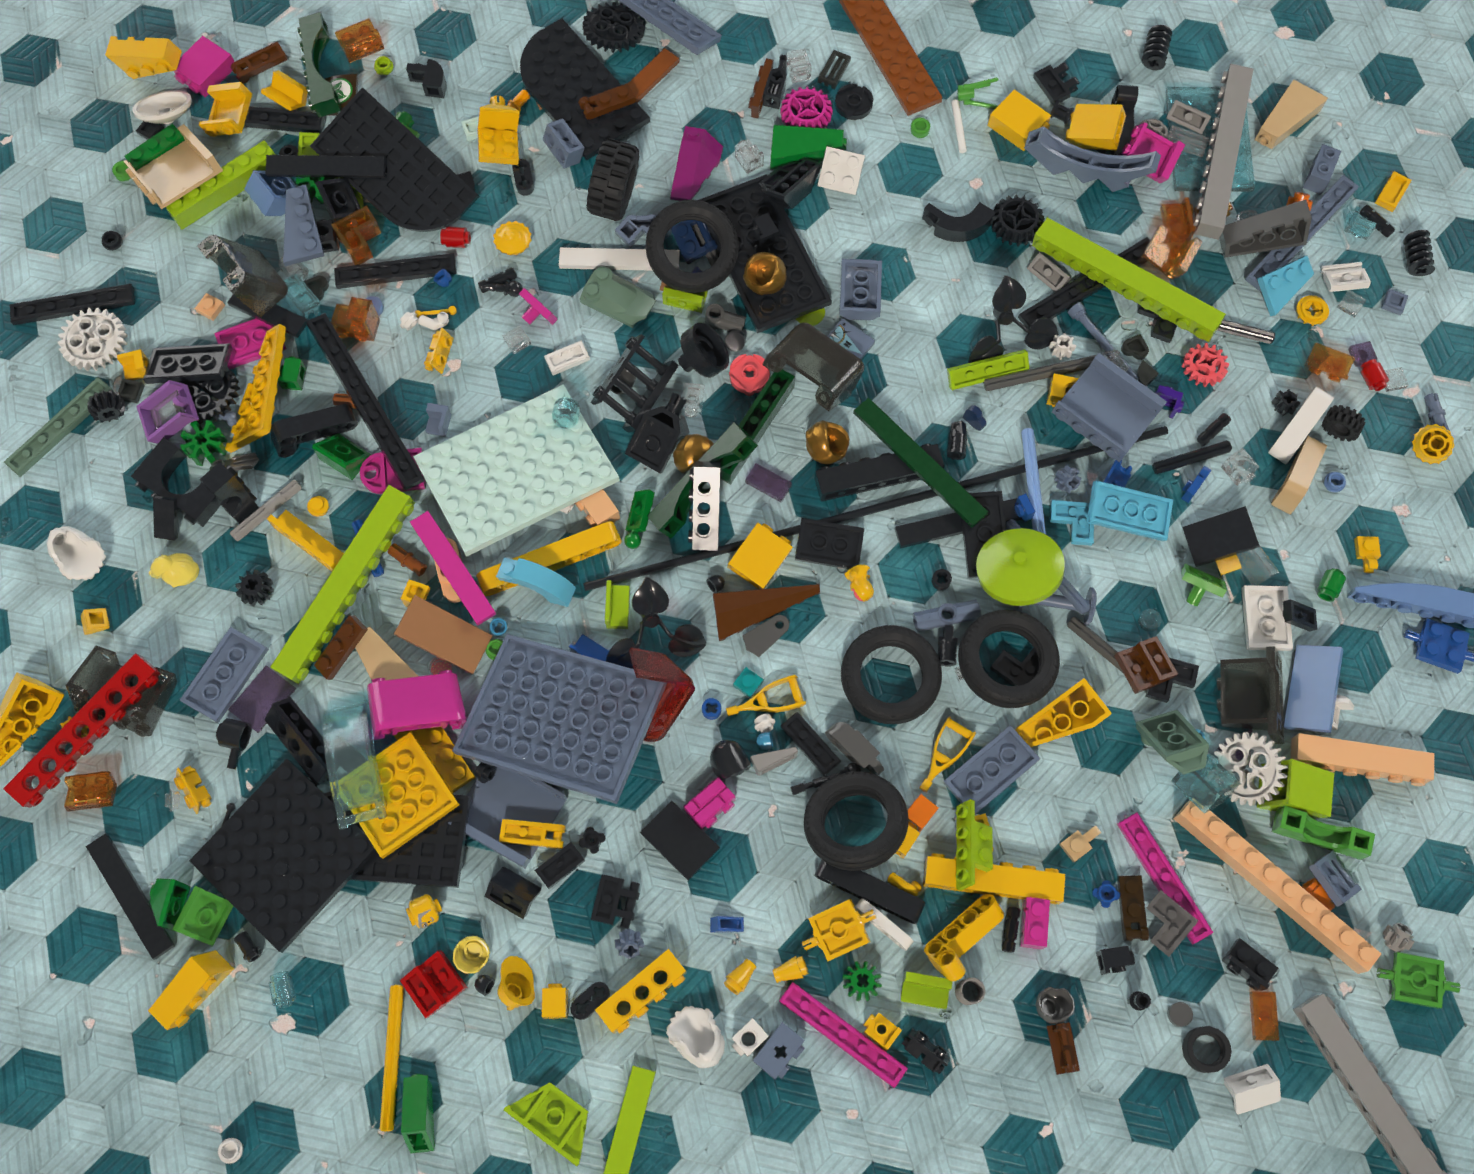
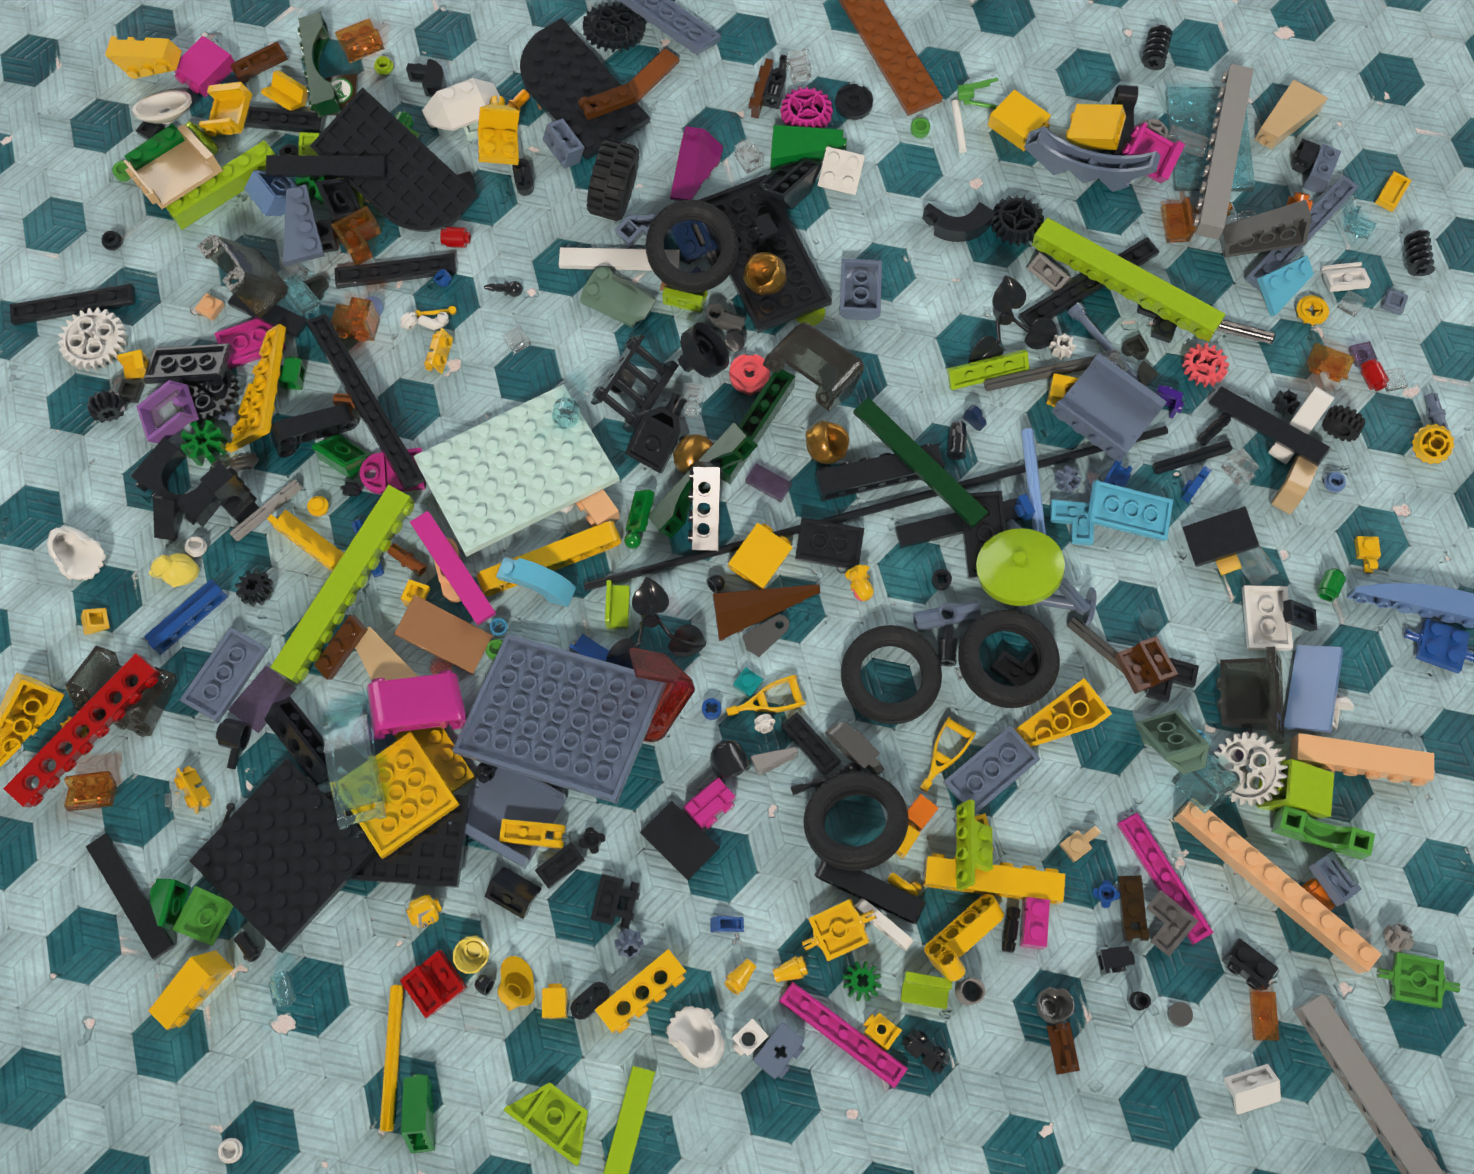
sand green tile [4,377,114,477] -> none
sand blue panel [425,403,452,437] -> none
black axle [478,268,517,293] -> none
yellow piece [493,221,532,255] -> none
dark pink tile [519,288,558,325] -> none
white plate [544,340,590,375] -> none
dark azure hinge [756,731,773,750] -> none
pearl dark grey tile [817,50,851,90] -> none
sand blue tile [818,318,875,372] -> none
black plate [1033,63,1080,106] -> none
black bush [1050,101,1075,125] -> none
clear orange bracket [1143,225,1203,280] -> none
light grey slope [1166,100,1211,135] -> none
bright green tile [1181,564,1227,606] -> none
black tyre [1182,1026,1232,1073] -> none
black axle [1359,205,1395,238] -> none
none -> blue panel [144,580,228,655]
none -> lime piece [185,121,219,155]
none -> white plate [185,536,207,557]
none -> black plate [340,482,362,497]
none -> white wedge [422,78,499,131]
none -> black tile [1209,386,1331,467]
none -> black brick [1292,138,1321,175]

